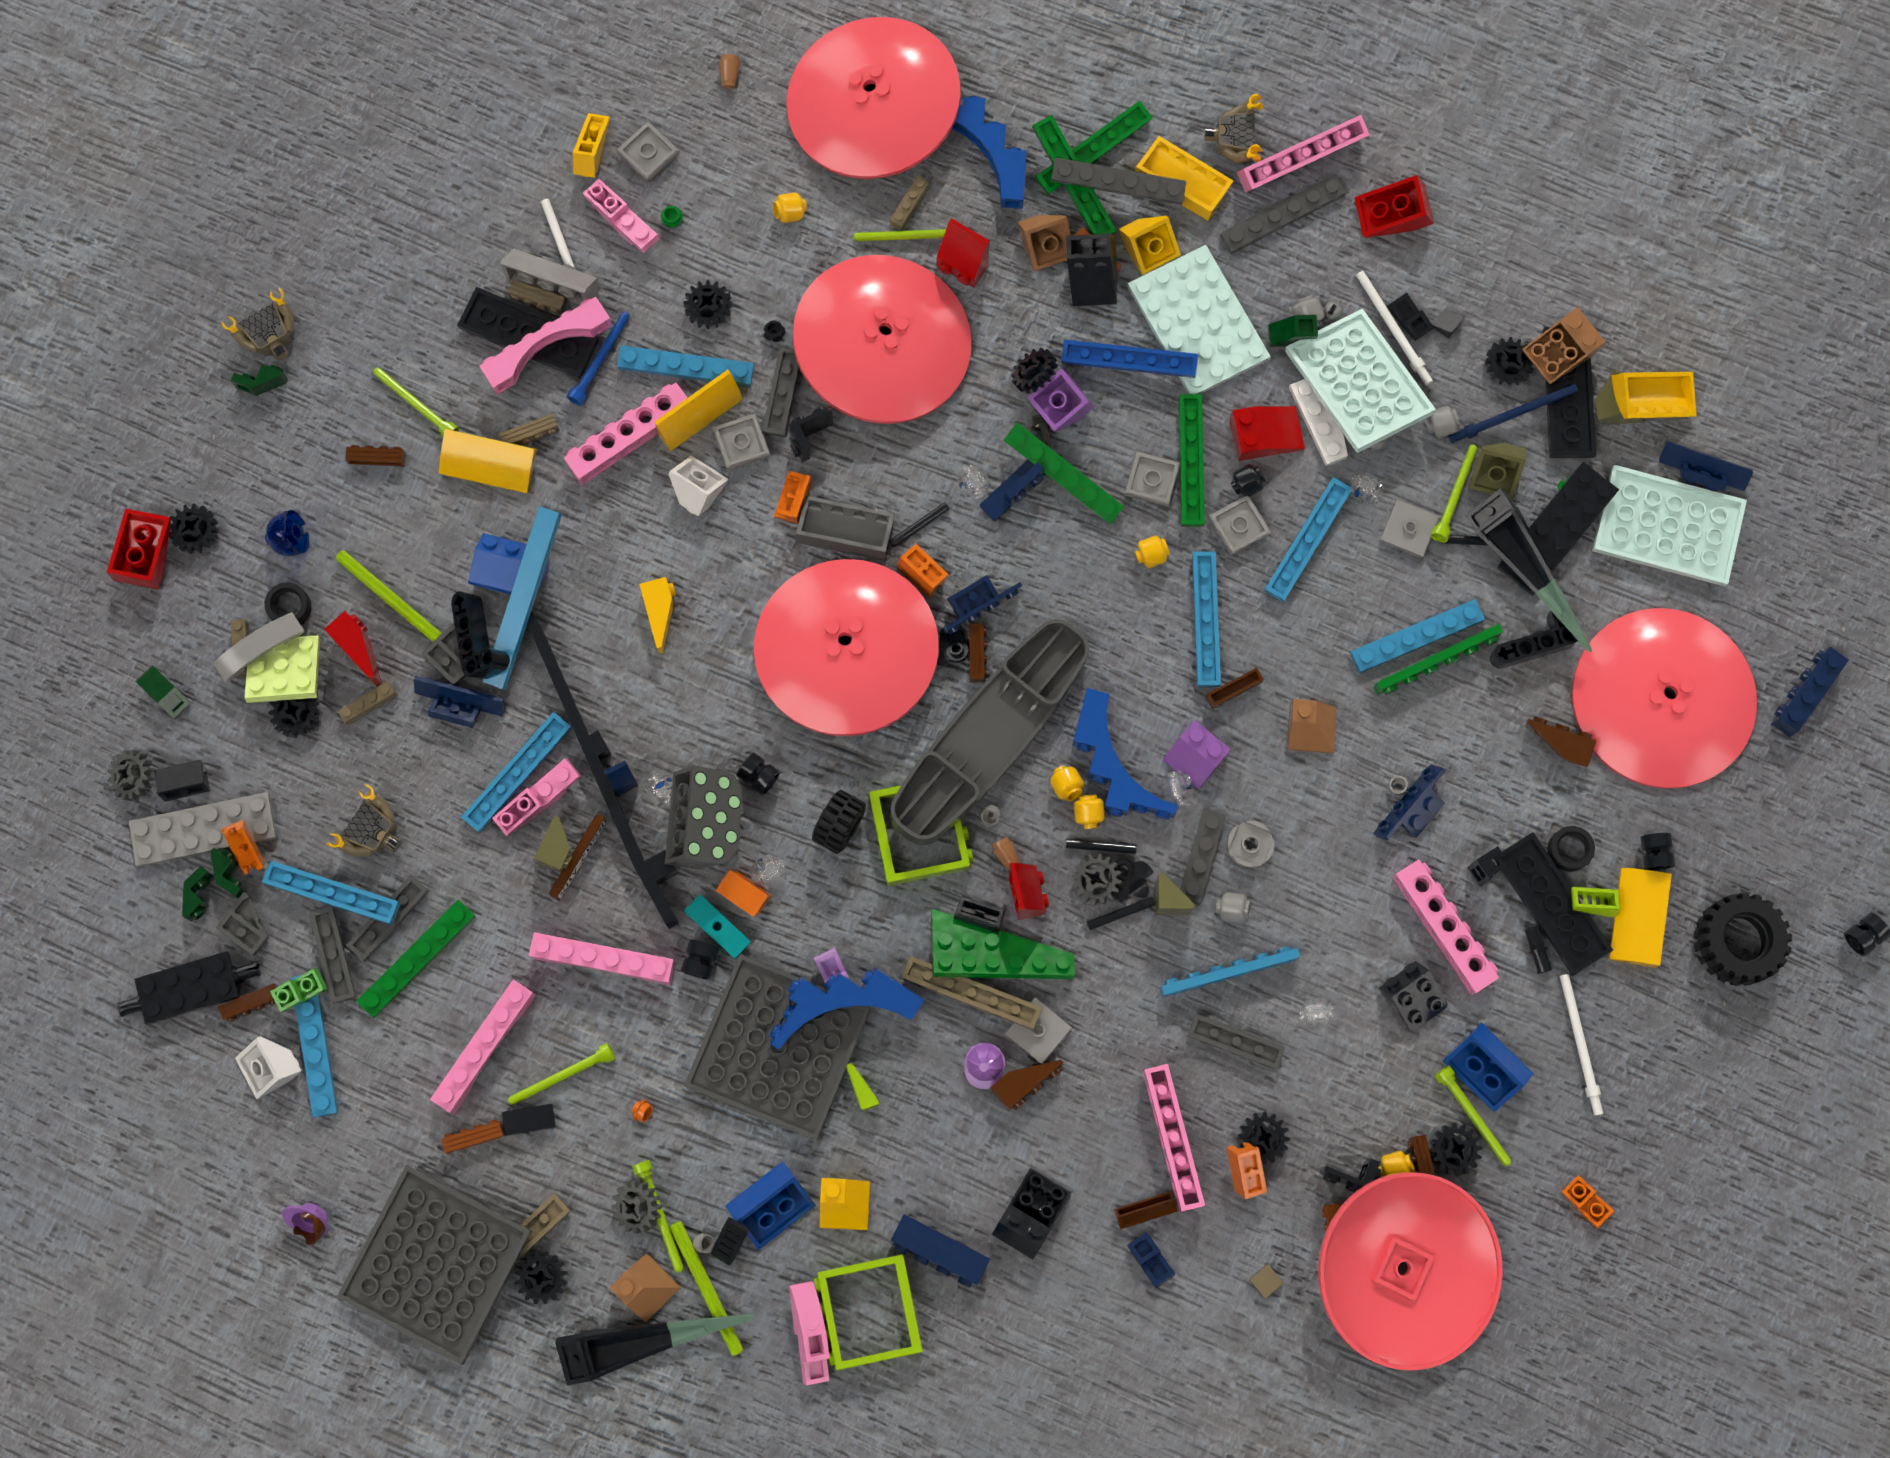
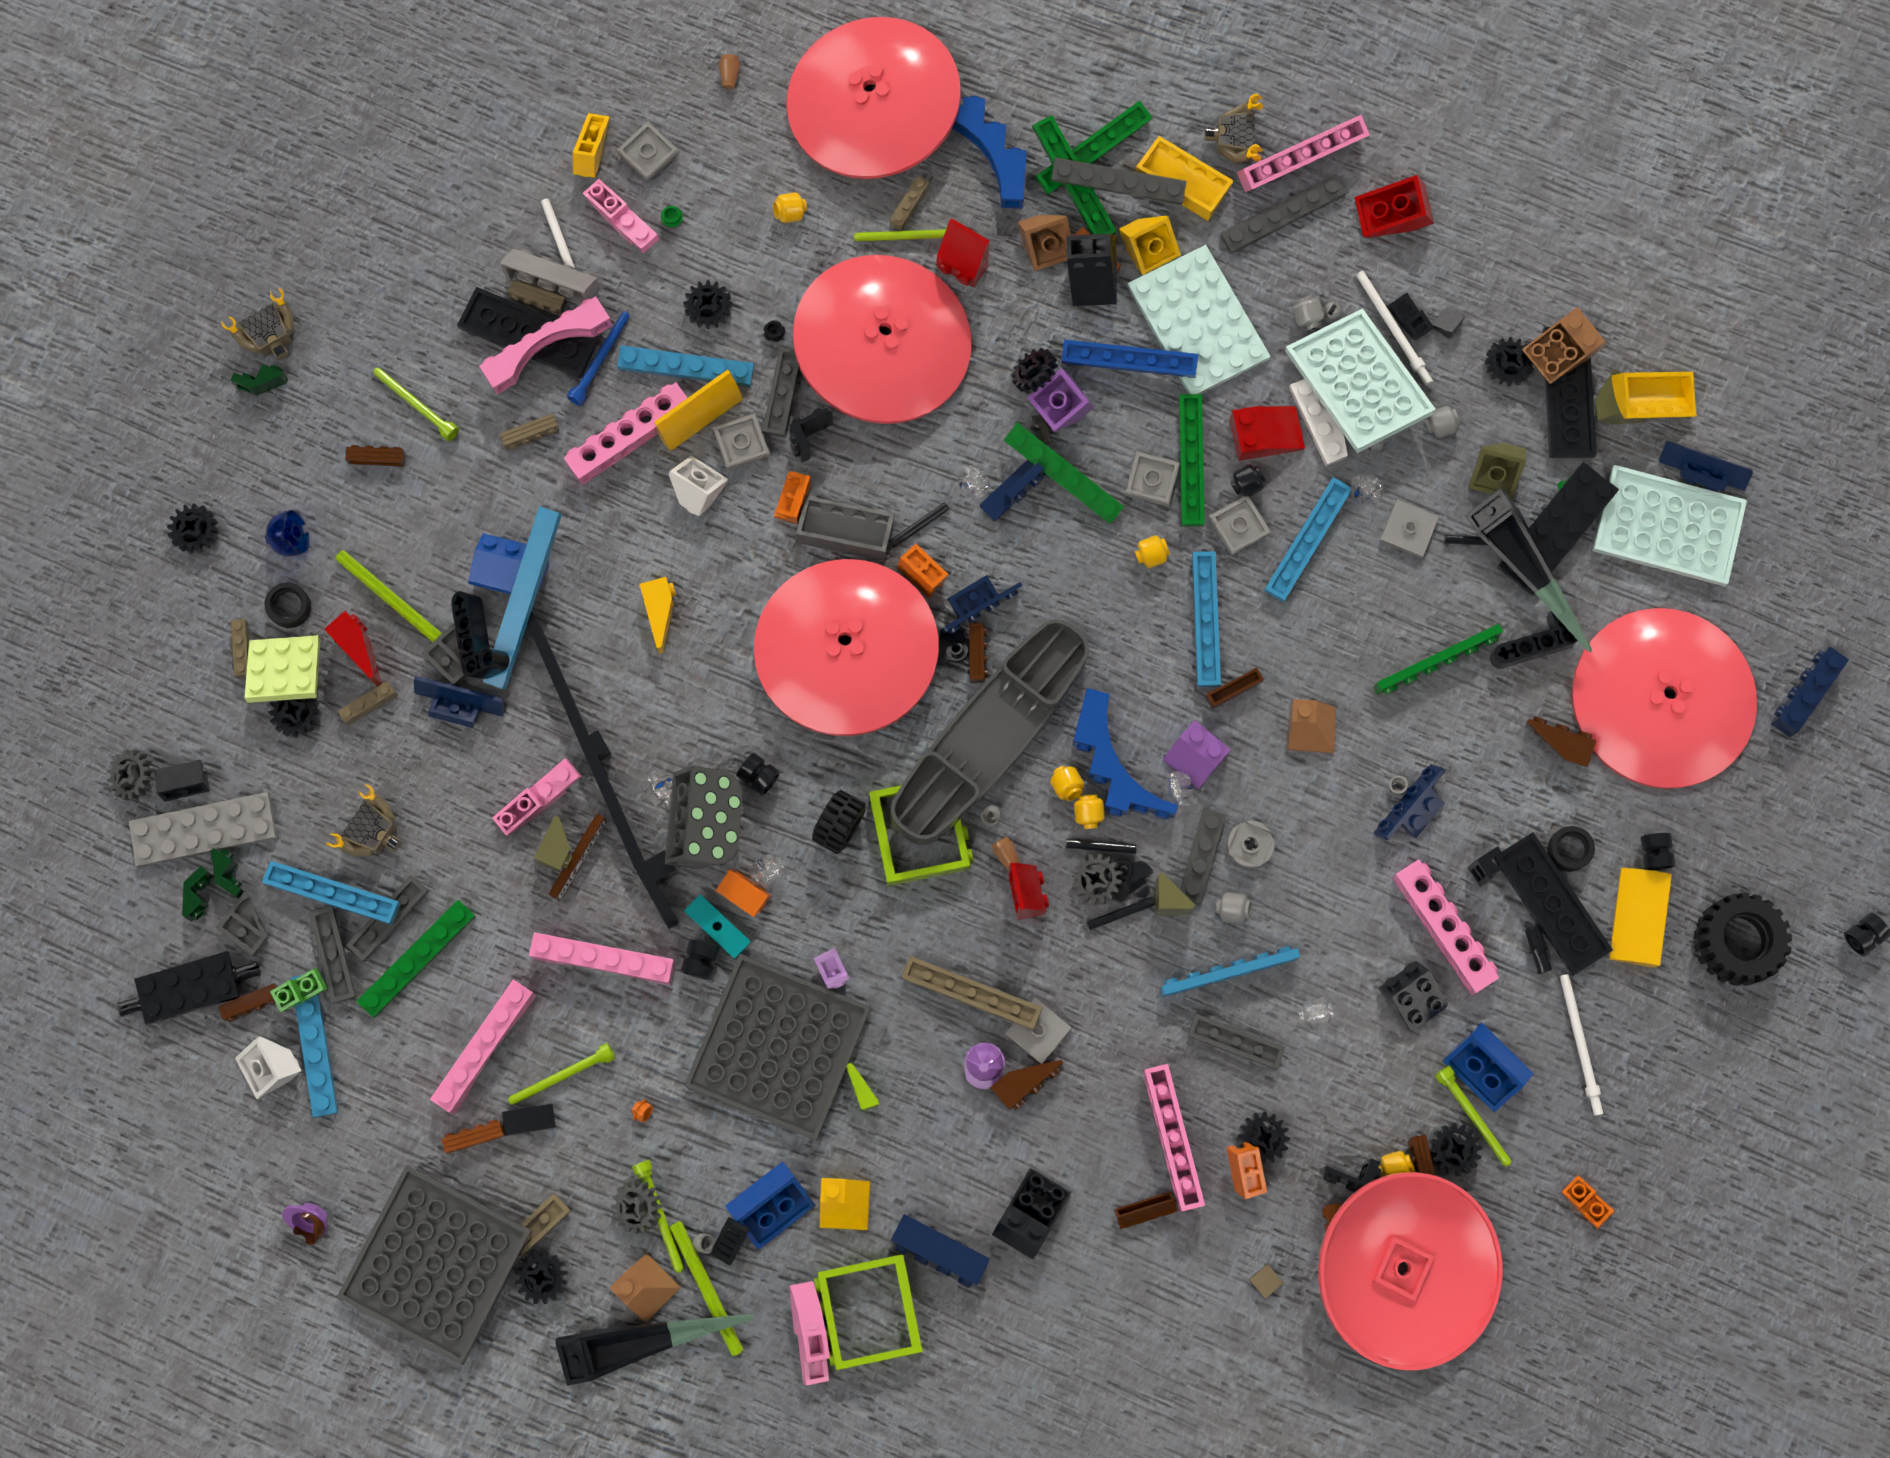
red slope [106,508,171,590] -> none
dark green slope [135,665,190,719] -> none
light grey slope [213,612,305,683] -> none
orange hinge [221,820,264,875] -> none
yellow slope [438,429,537,493] -> none
dark azure plate [461,712,572,833] -> none
dark blue slope [604,761,638,796] -> none
blue arch [769,967,924,1049] -> none
green wing [931,909,1075,979] -> none
black tile [953,896,1005,933] -> none
dark blue slope [1127,1232,1175,1289] -> none
dark green slope [1268,315,1318,347] -> none
dark azure plate [1350,599,1485,674] -> none
lime piece [1430,445,1478,543] -> none
dark blue bar [1448,384,1578,444] -> none
lime slope [1571,887,1620,917] -> none

